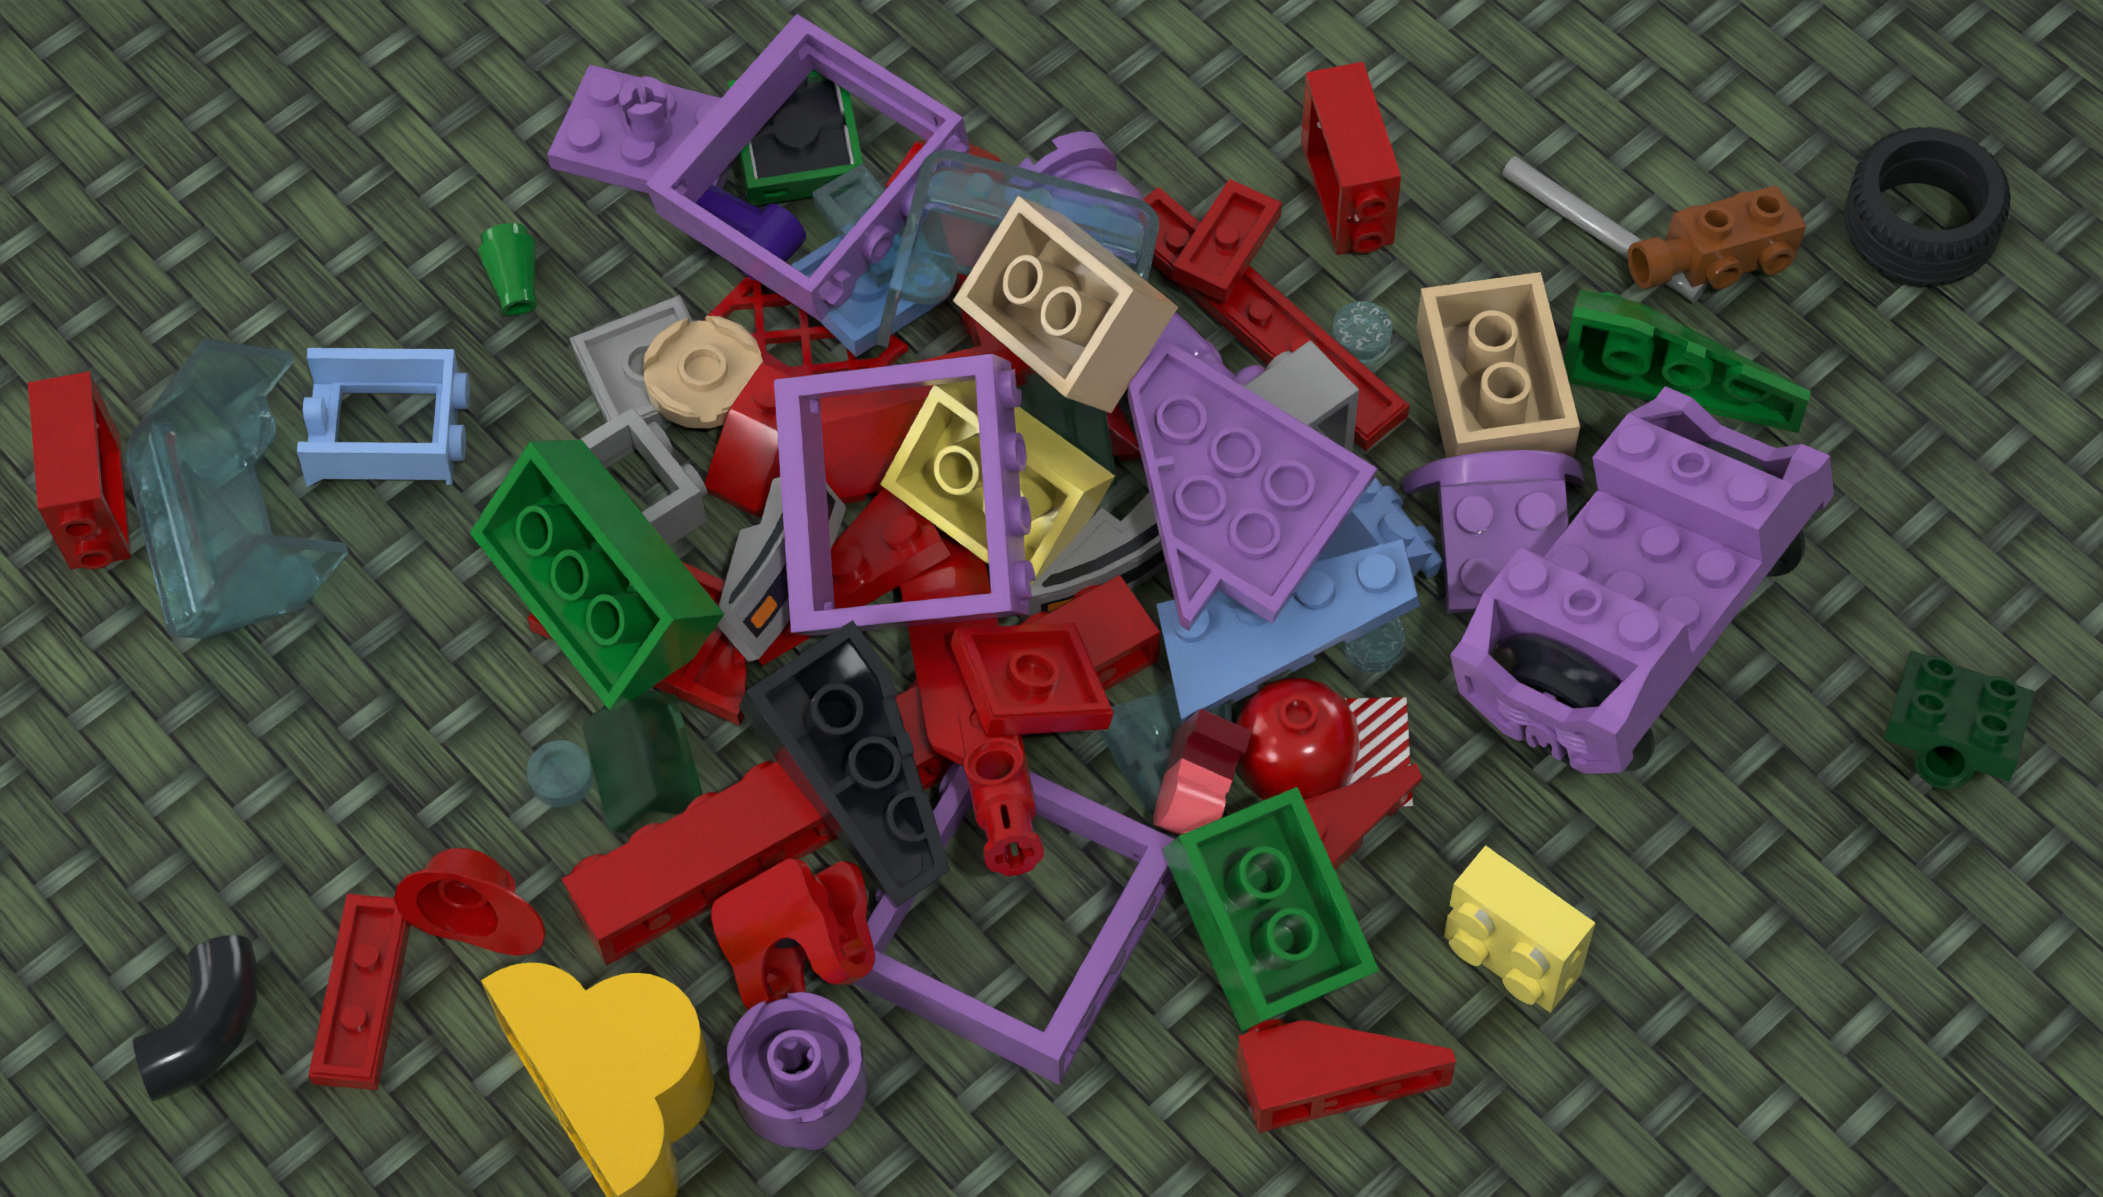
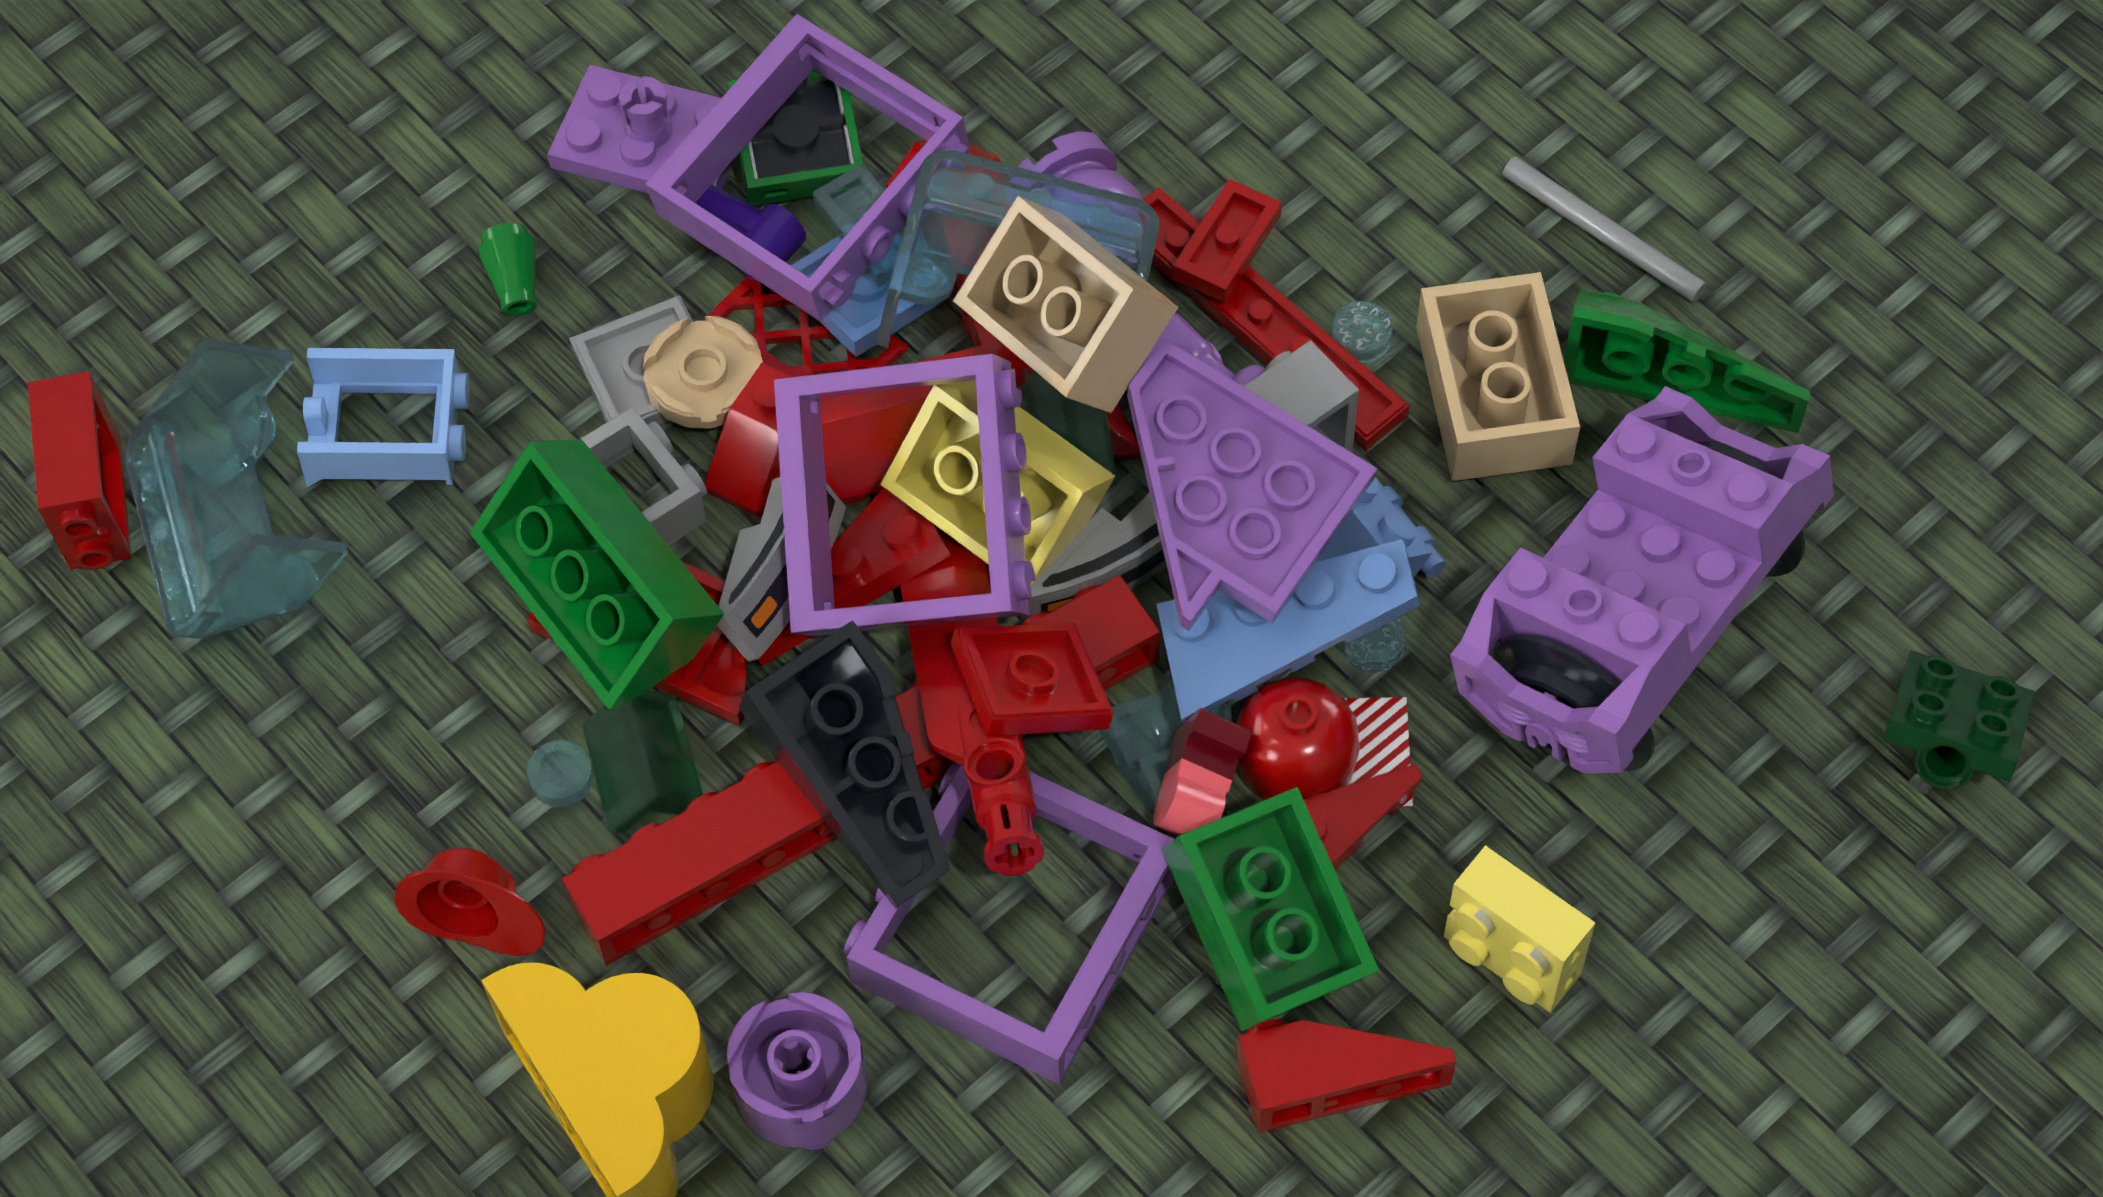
black cylinder [133,935,257,1101] -> none
red tile [308,894,411,1090] -> none
red piece [711,859,875,1010] -> none
red window [1301,61,1401,255] -> none
medium lavender piece [1402,450,1585,614] -> none
dark orange brick [1628,185,1806,289] -> none
black tyre [1844,127,2011,287] -> none

